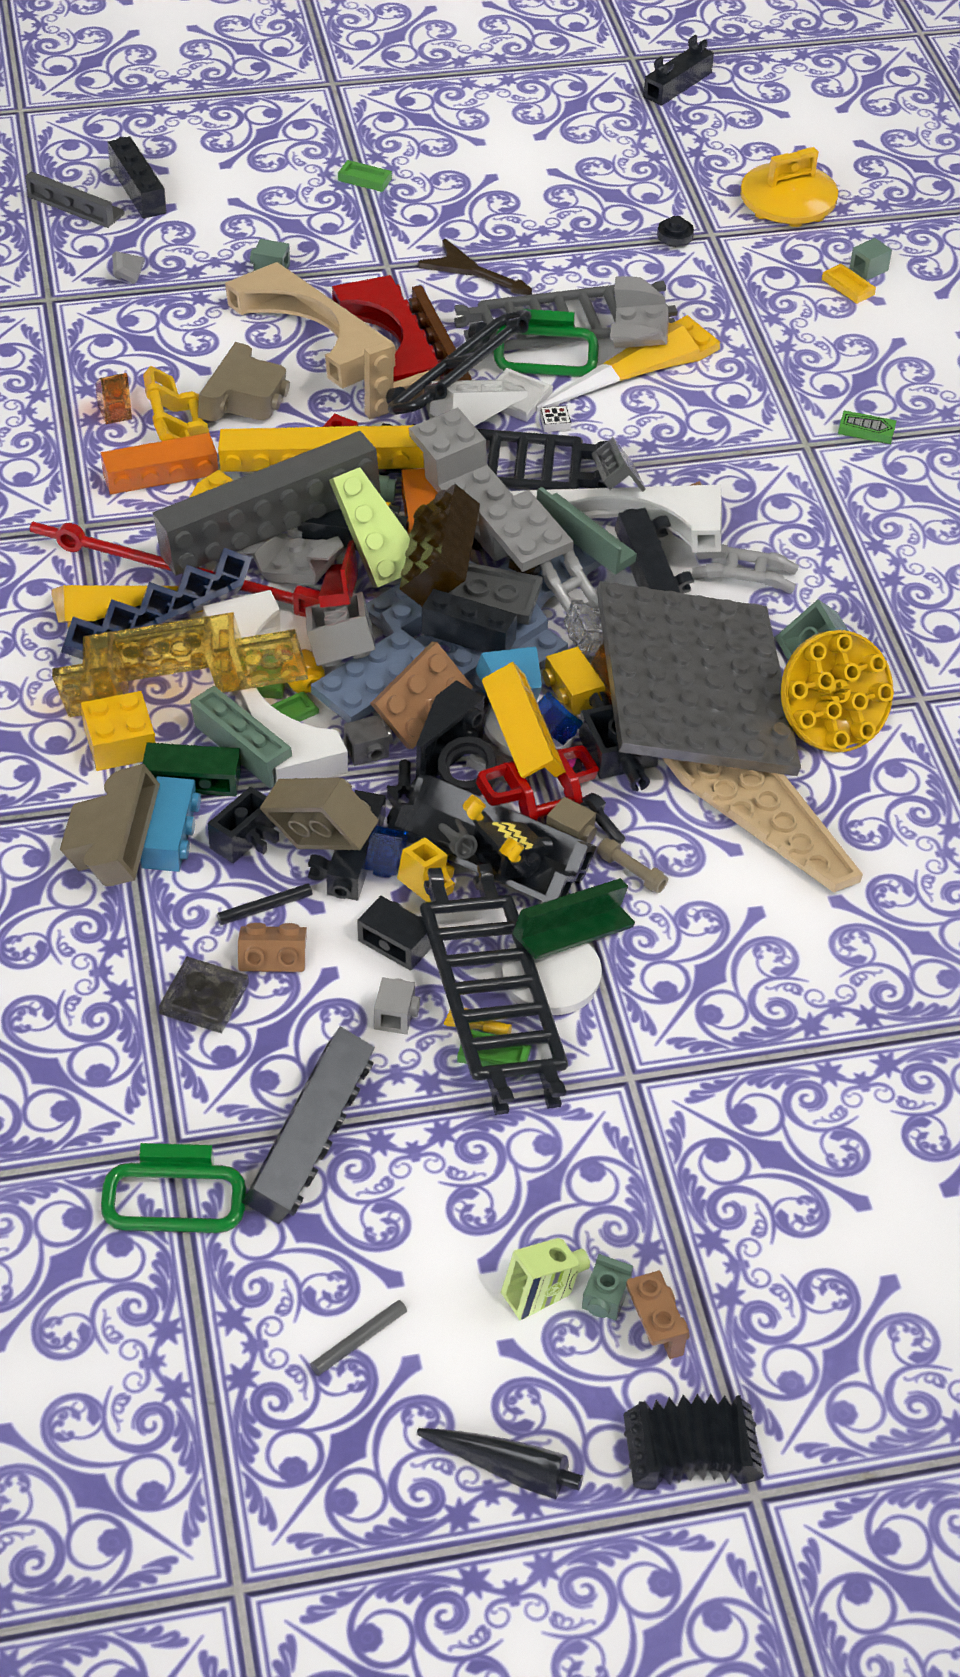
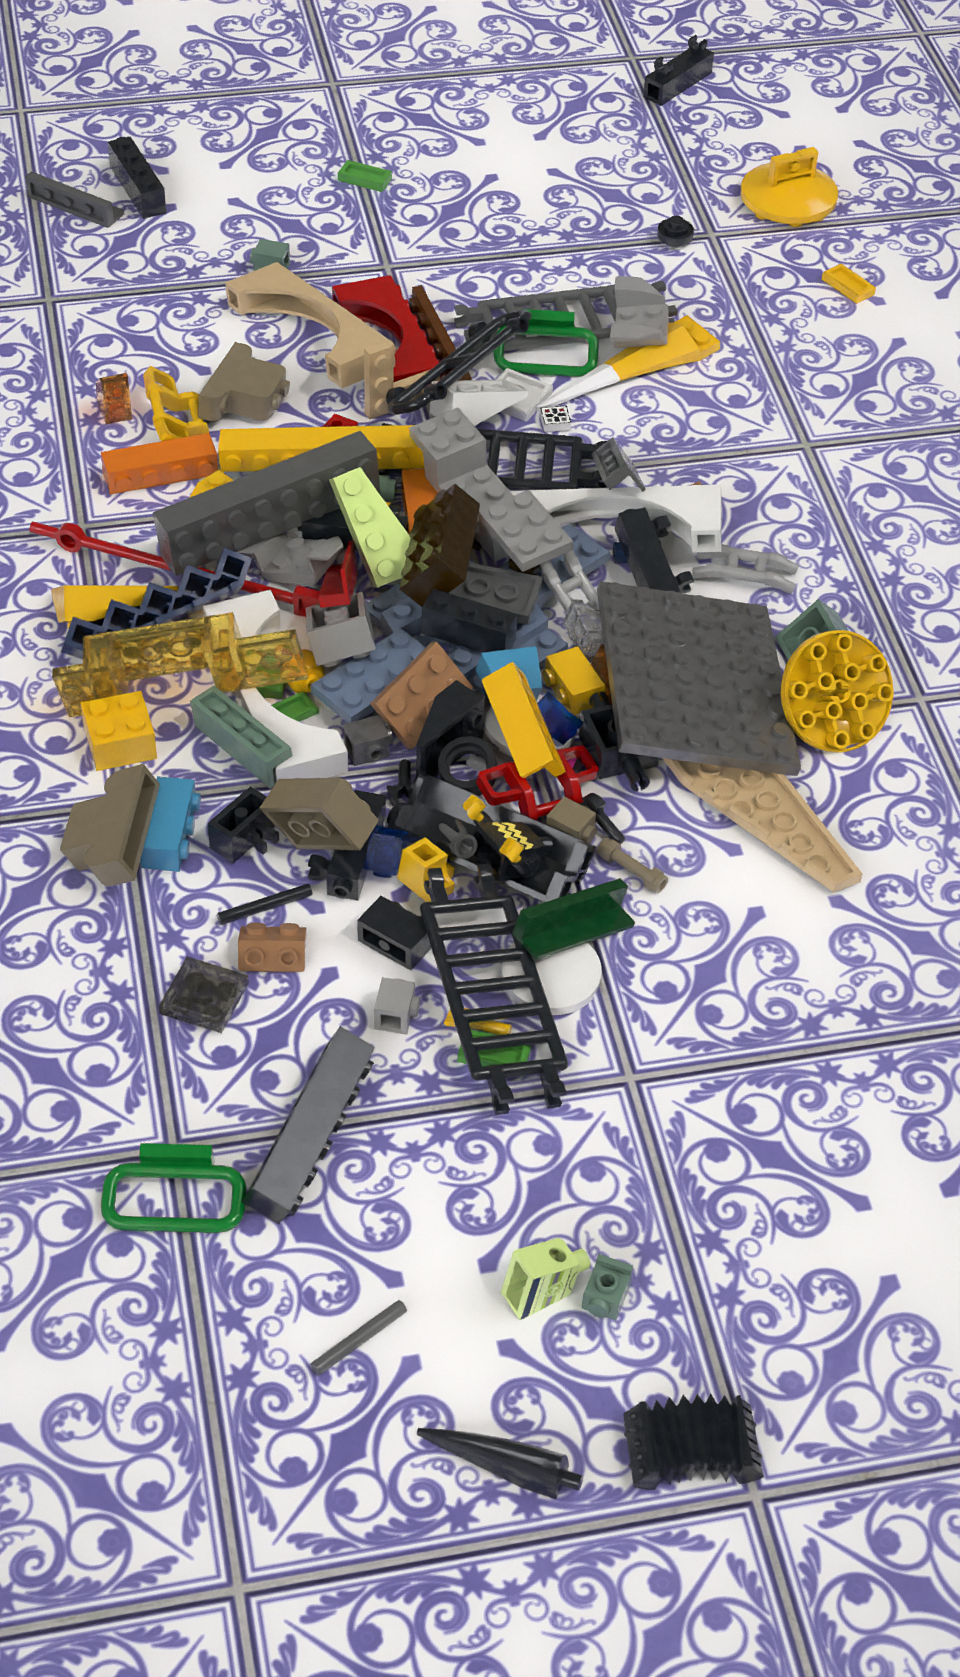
light grey piece [112,251,145,284] -> none
dark green brick [142,742,241,797] -> none
dark brown piece [418,239,532,295] -> none
sand green panel [536,487,637,575] -> none
medium nougat bracket [626,1270,689,1359] -> none
bright green tile [838,410,897,444] -> none
sand green brick [849,238,892,281] -> none

